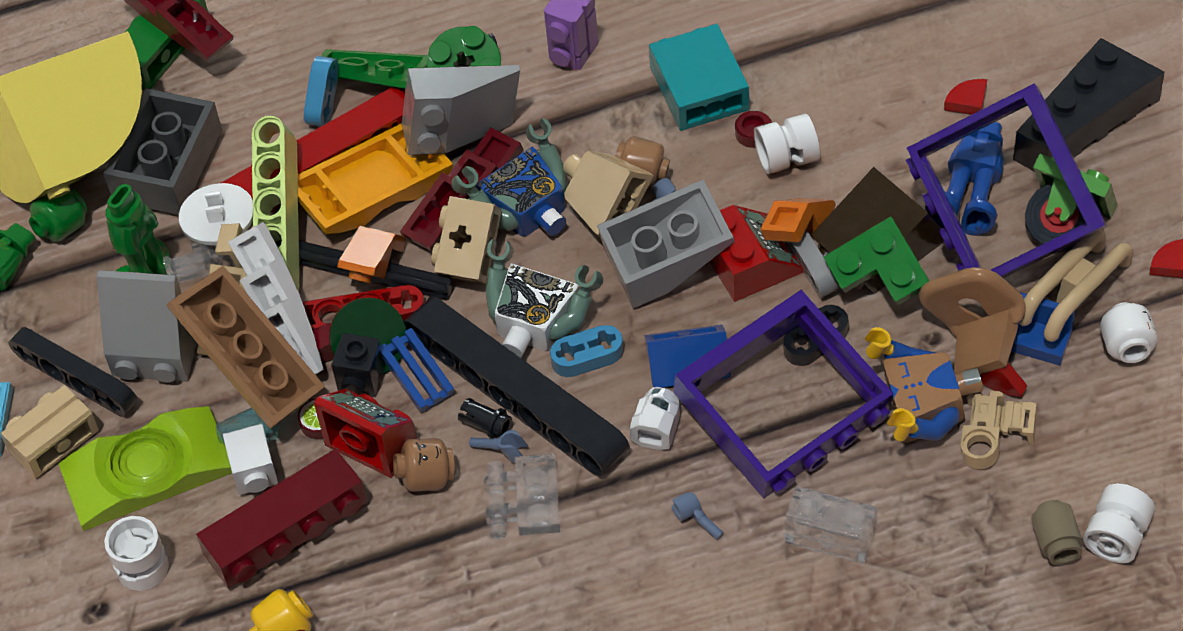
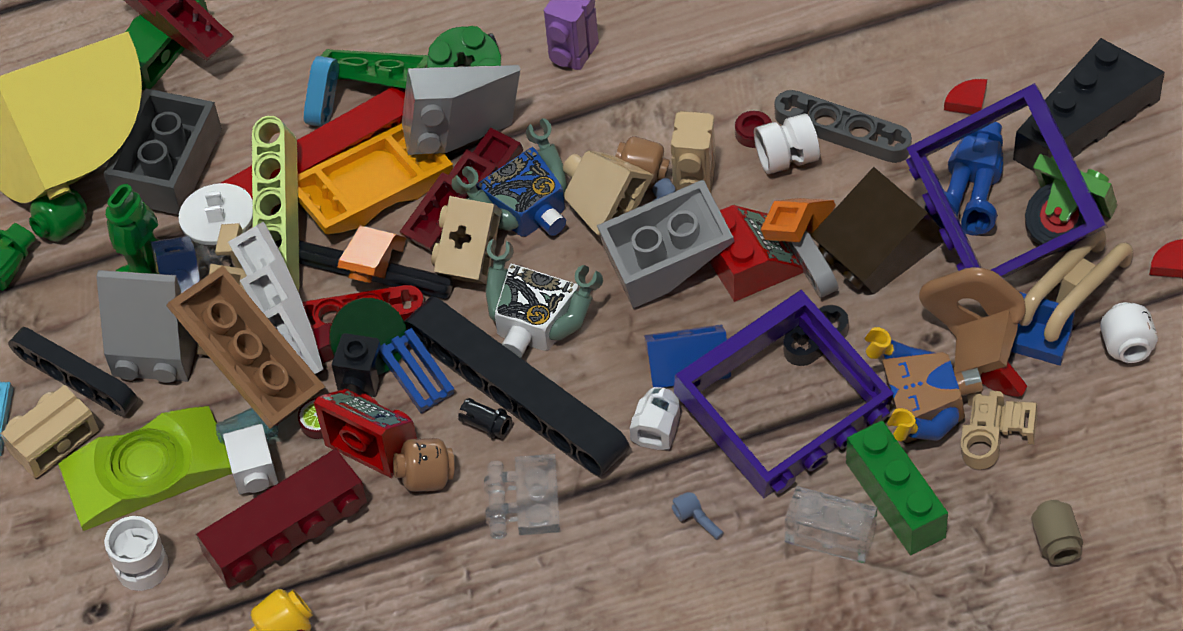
sand blue hand [469,430,528,462] -> none
dark azure beam [550,325,623,377] -> none
teal brick [649,23,749,131] -> none
green plate [823,216,930,305] -> none
white wheel [1083,483,1156,564] -> none
none -> dark blue torso [151,236,200,293]
none -> tan brick [671,111,716,193]
none -> dark grey beam [774,90,912,163]
none -> green brick [846,420,948,556]

